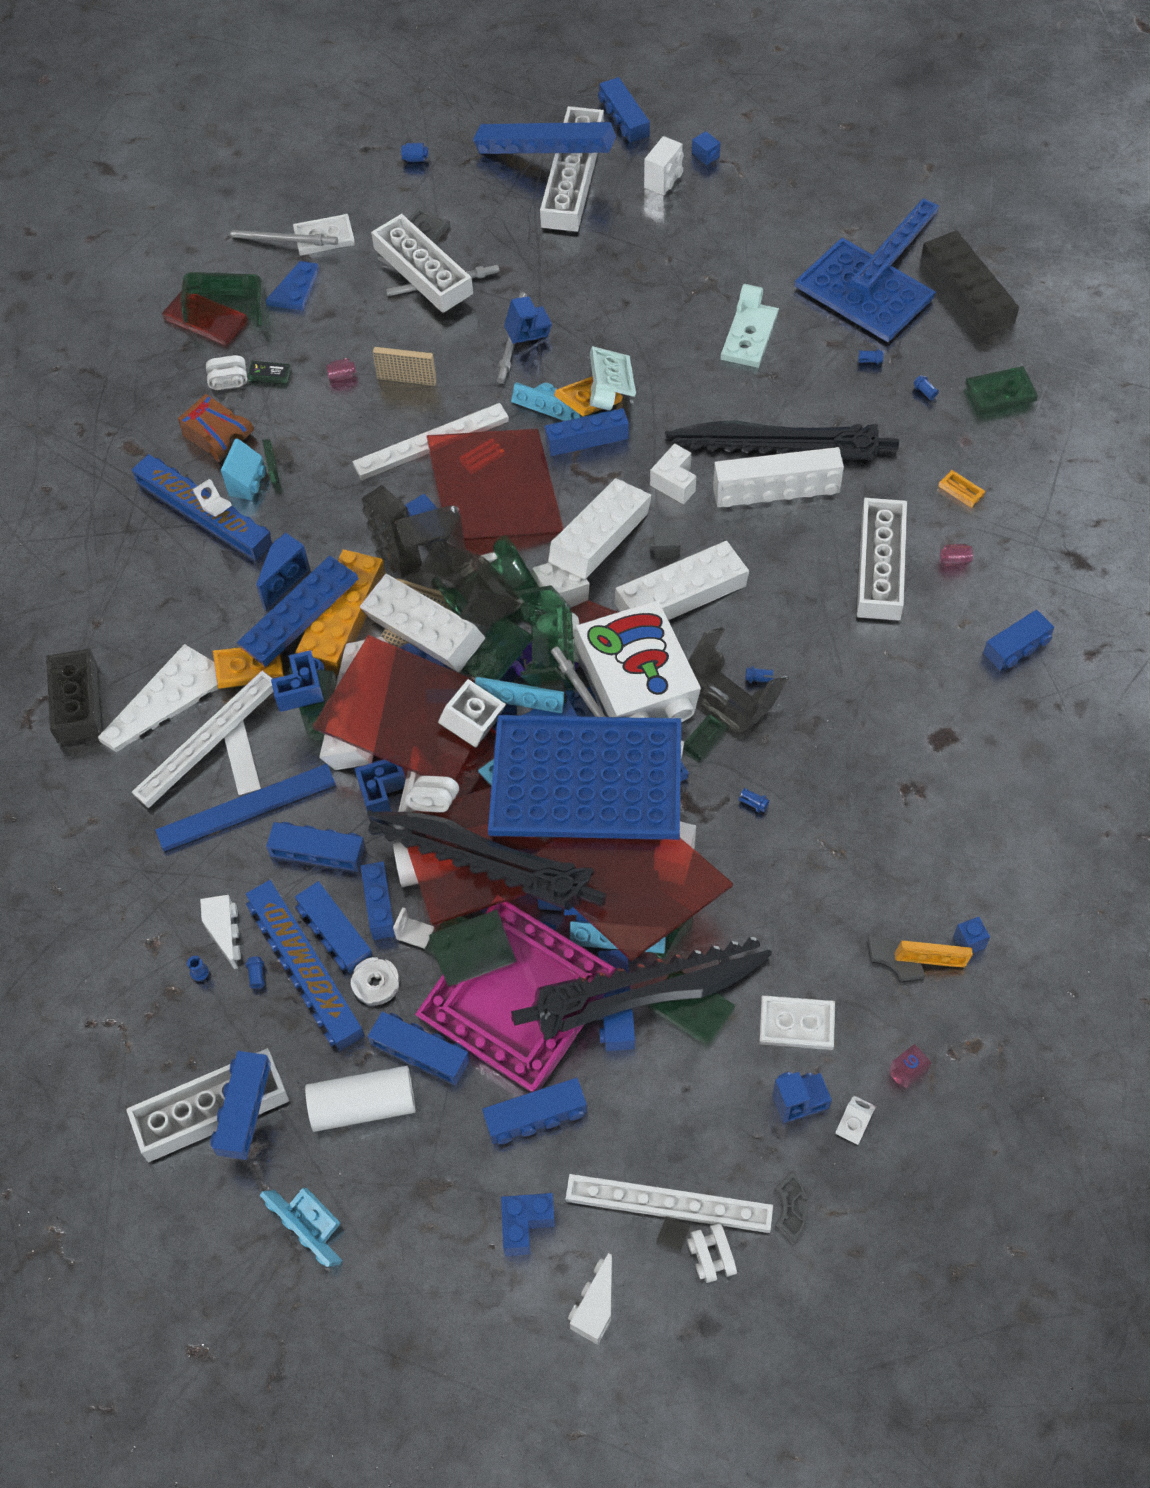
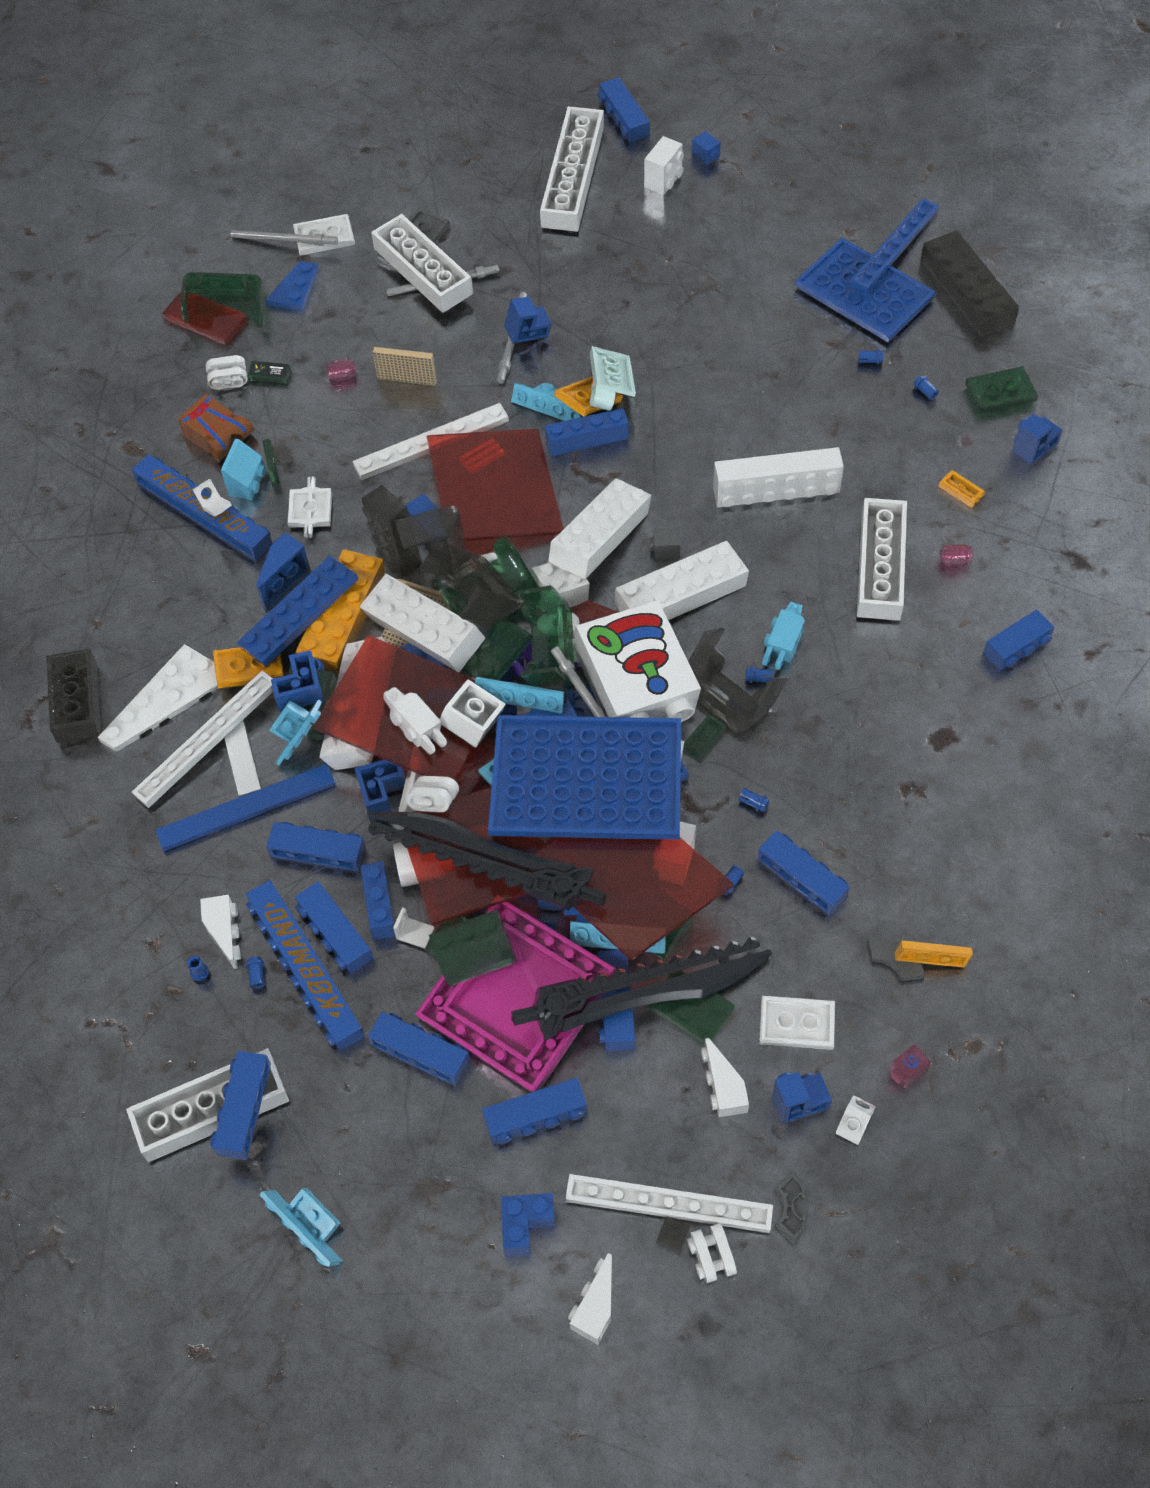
white piece [305,1065,416,1132] -> none
white plate [351,957,400,1007] -> none
blue brick [401,143,429,162] -> none
blue brick [473,122,616,154] -> none
white brick [650,443,696,505] -> none
black piece [665,420,899,461] -> none
light aqua hinge [721,284,779,368] -> none
blue brick [953,917,990,953] -> none
none -> medium azure bracket [269,700,322,766]
none -> white plate [288,477,332,538]
none -> white hinge [383,687,447,754]
none -> white slope [701,1038,749,1117]
none -> blue pin [716,865,744,895]
none -> blue brick [757,830,850,916]
none -> medium azure hinge [762,602,805,670]
none -> blue brick [1012,413,1062,465]

